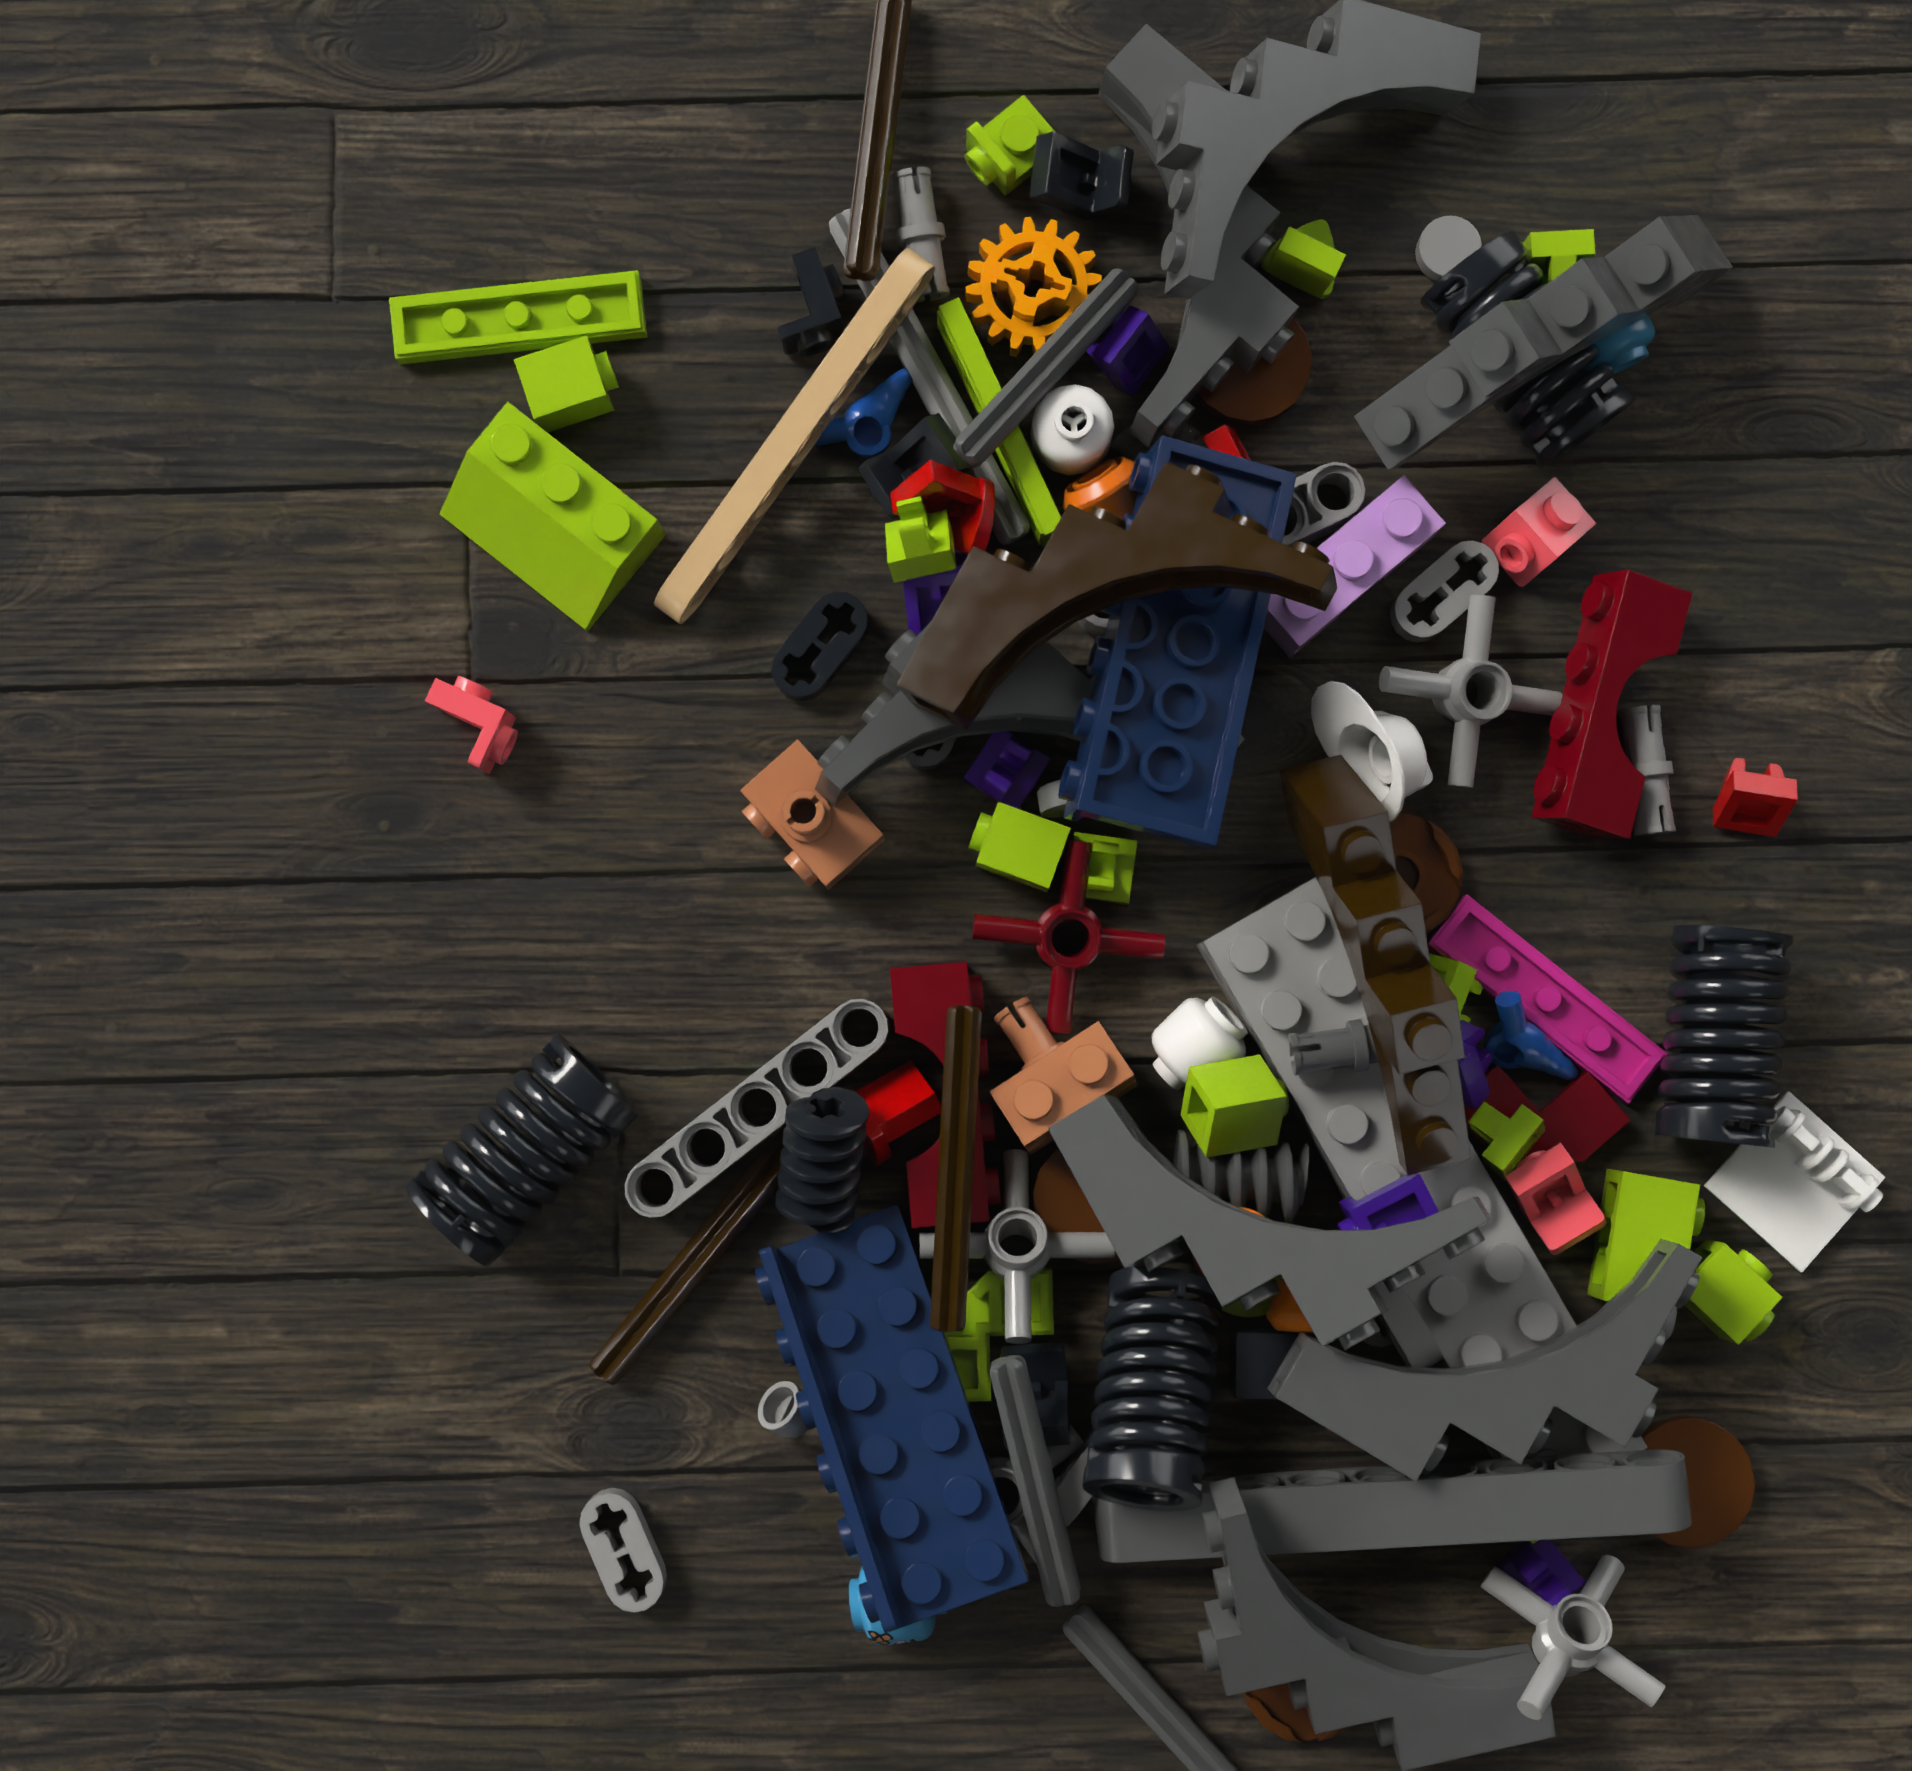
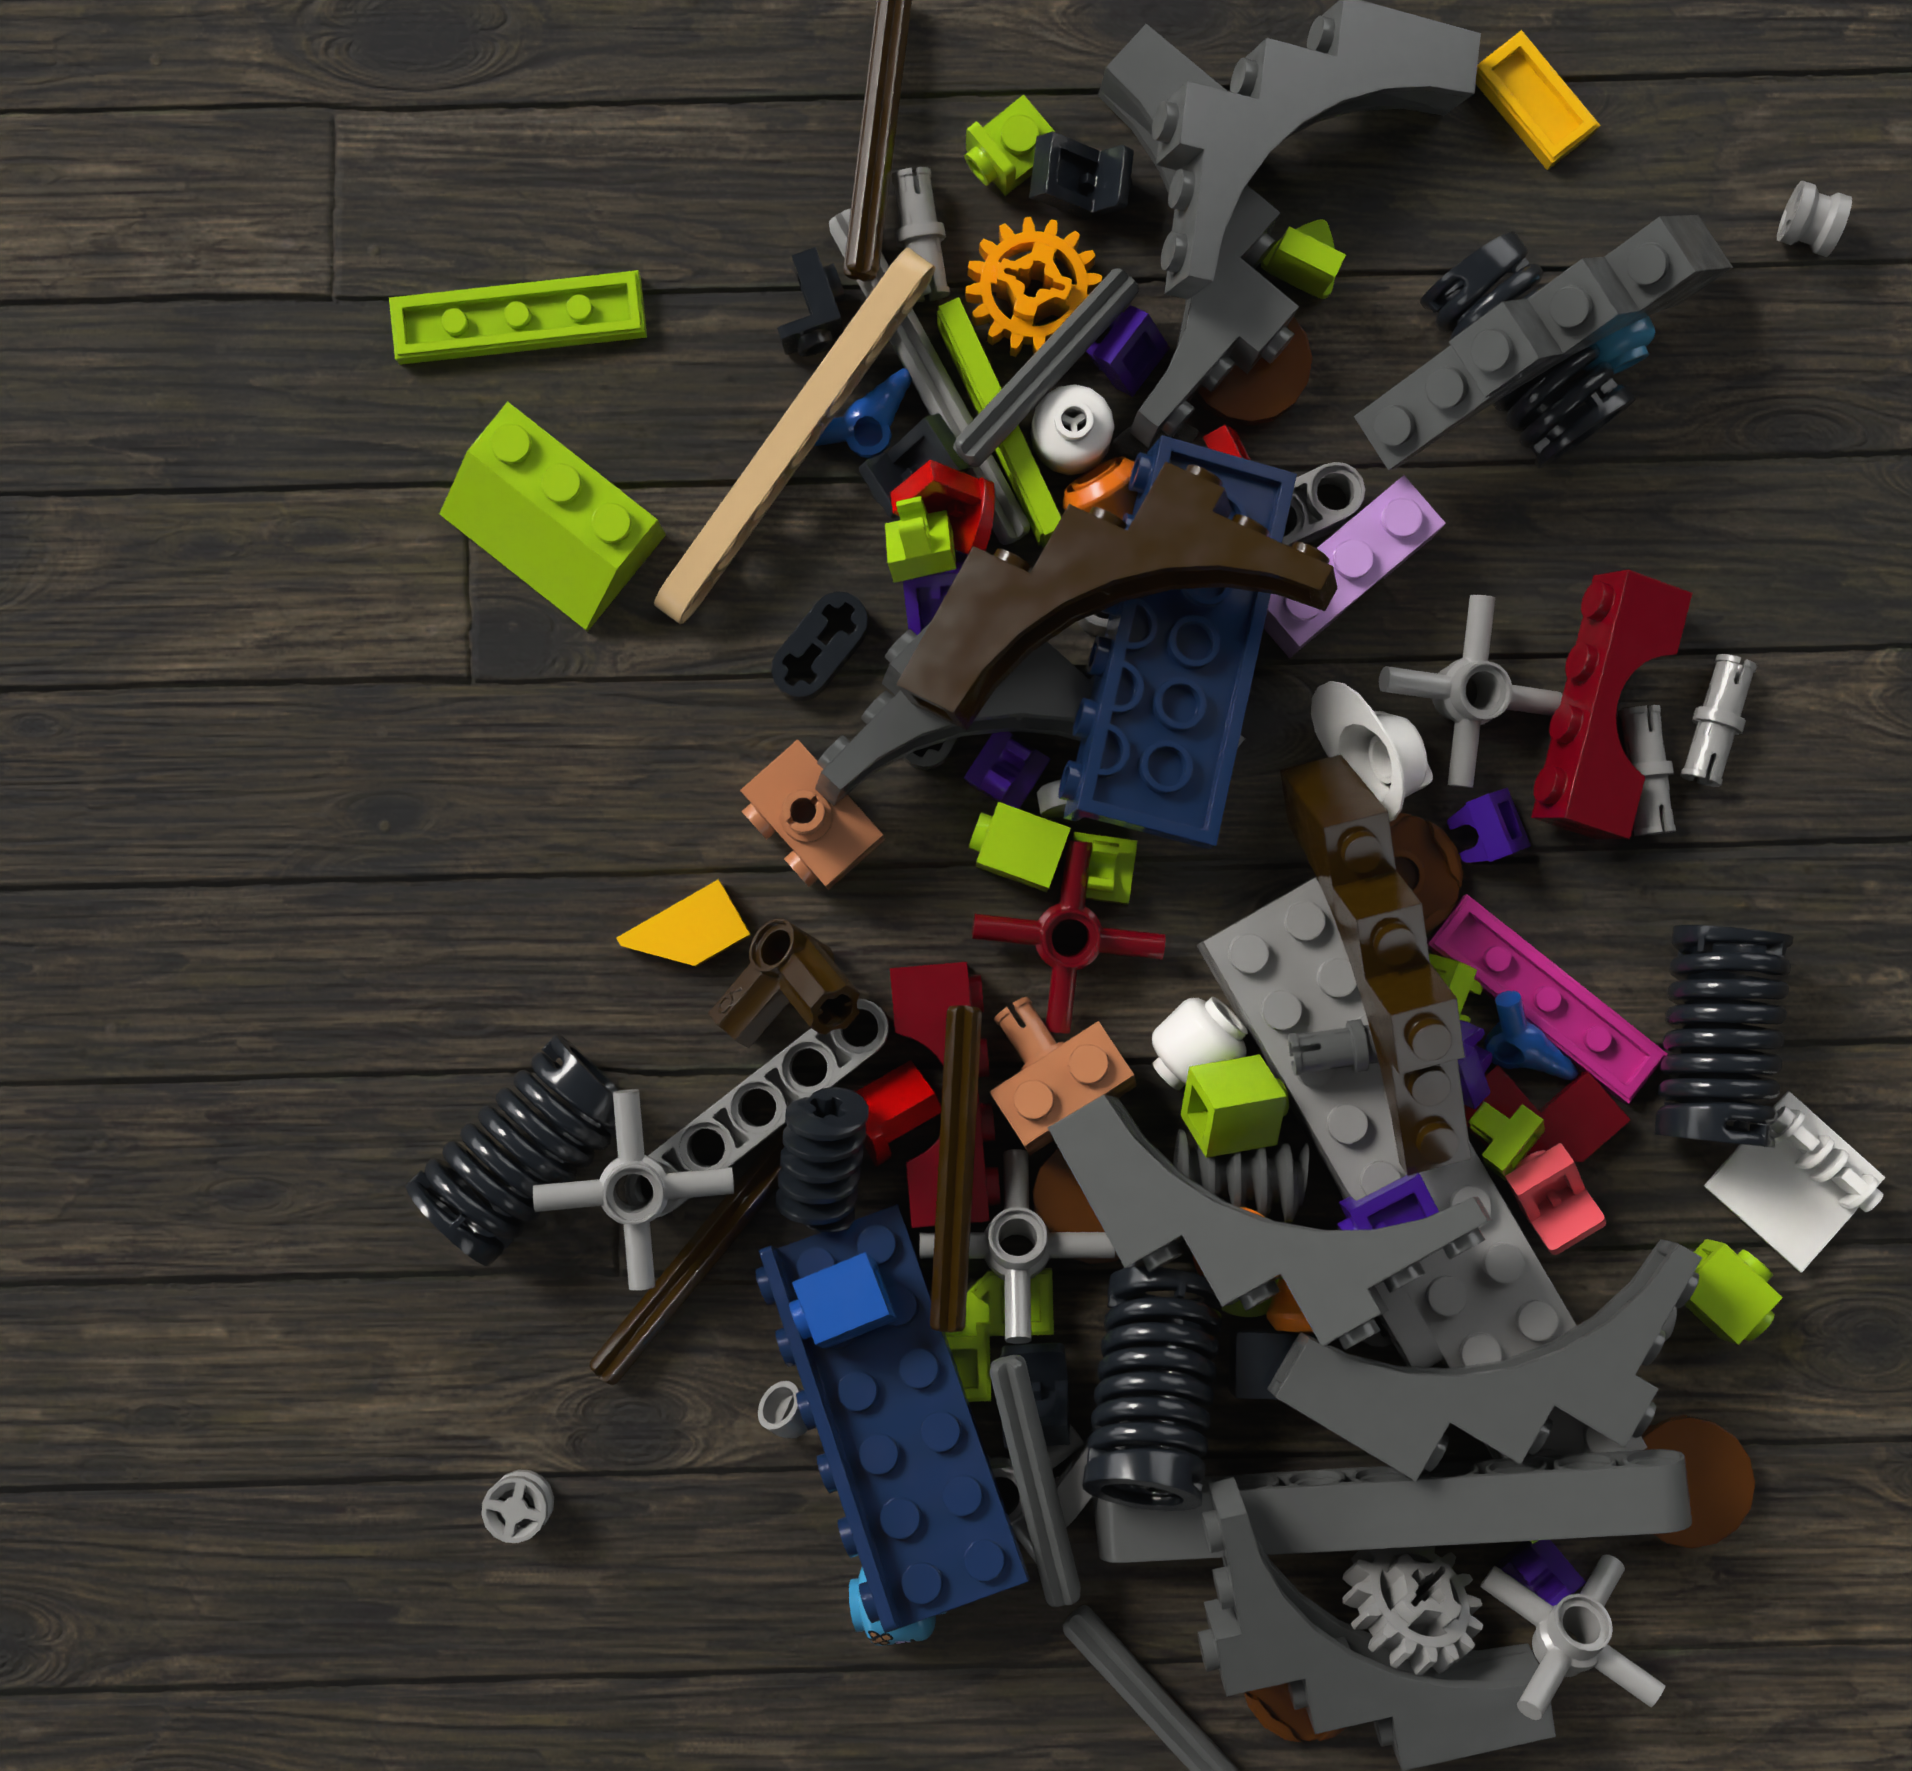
coral bracket [425,676,518,774] -> none
lime brick [514,335,619,433] -> none
light grey beam [579,1488,667,1613] -> none
light grey beam [1390,540,1499,642] -> none
light grey tile [1415,216,1482,282] -> none
coral bracket [1482,477,1597,587] -> none
lime tile [1523,229,1595,287] -> none
lime arch [1587,1169,1705,1301] -> none
red tile [1713,758,1798,837] -> none
none -> light grey wheel [482,1469,554,1543]
none -> light grey bar [533,1089,734,1290]
none -> yellow tile [616,879,751,967]
none -> dark brown piece [708,918,860,1048]
none -> blue brick [789,1252,898,1349]
none -> light grey gear [1342,1546,1483,1676]
none -> dark purple tile [1447,787,1531,863]
none -> yellow tile [1476,30,1600,170]
none -> light grey pin [1680,654,1757,787]
none -> light grey wheel [1777,180,1852,257]

